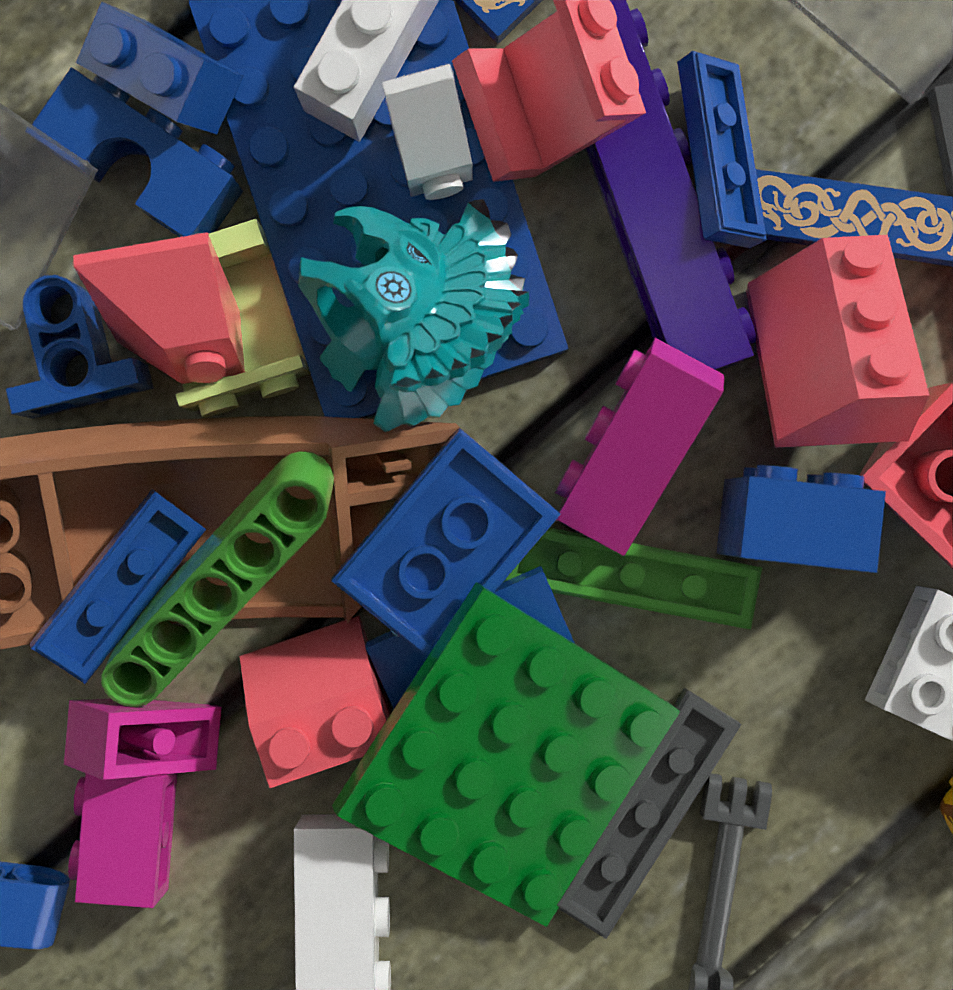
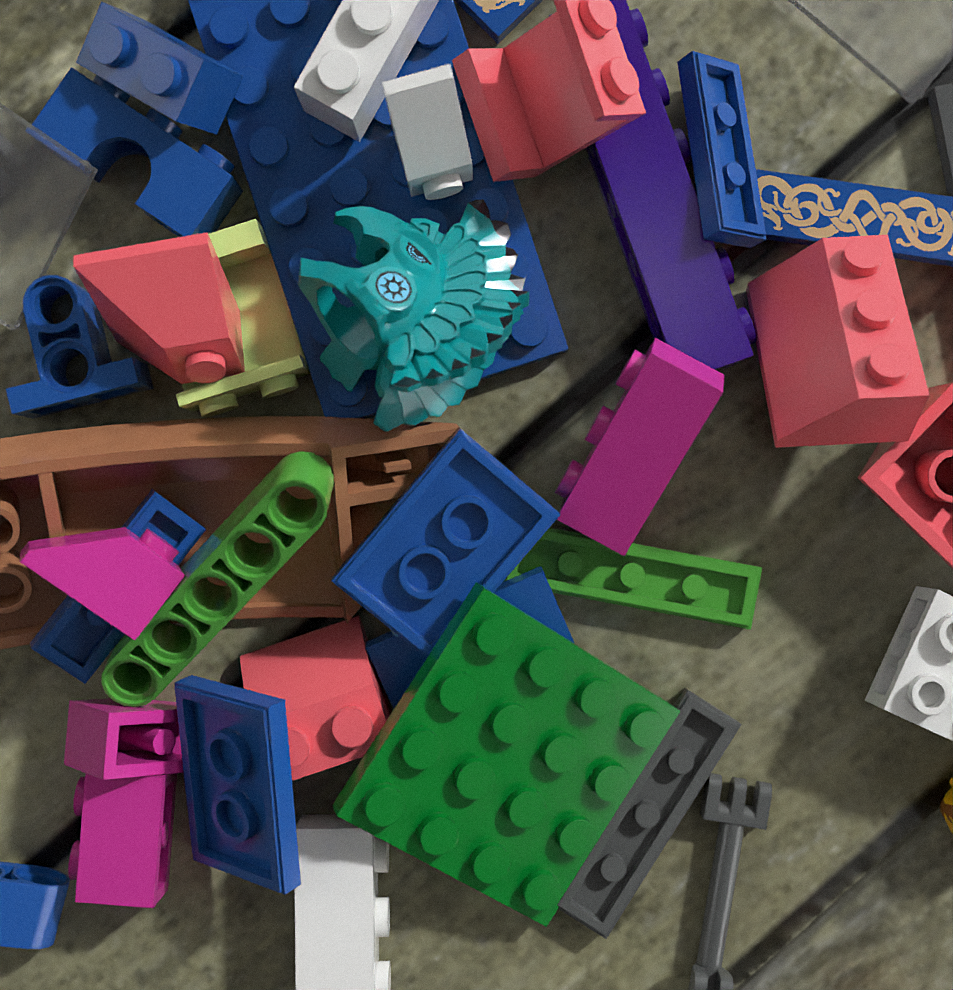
blue brick [716,465,886,573] -> none
none -> dark pink slope [20,527,185,641]
none -> blue tile [174,675,301,895]

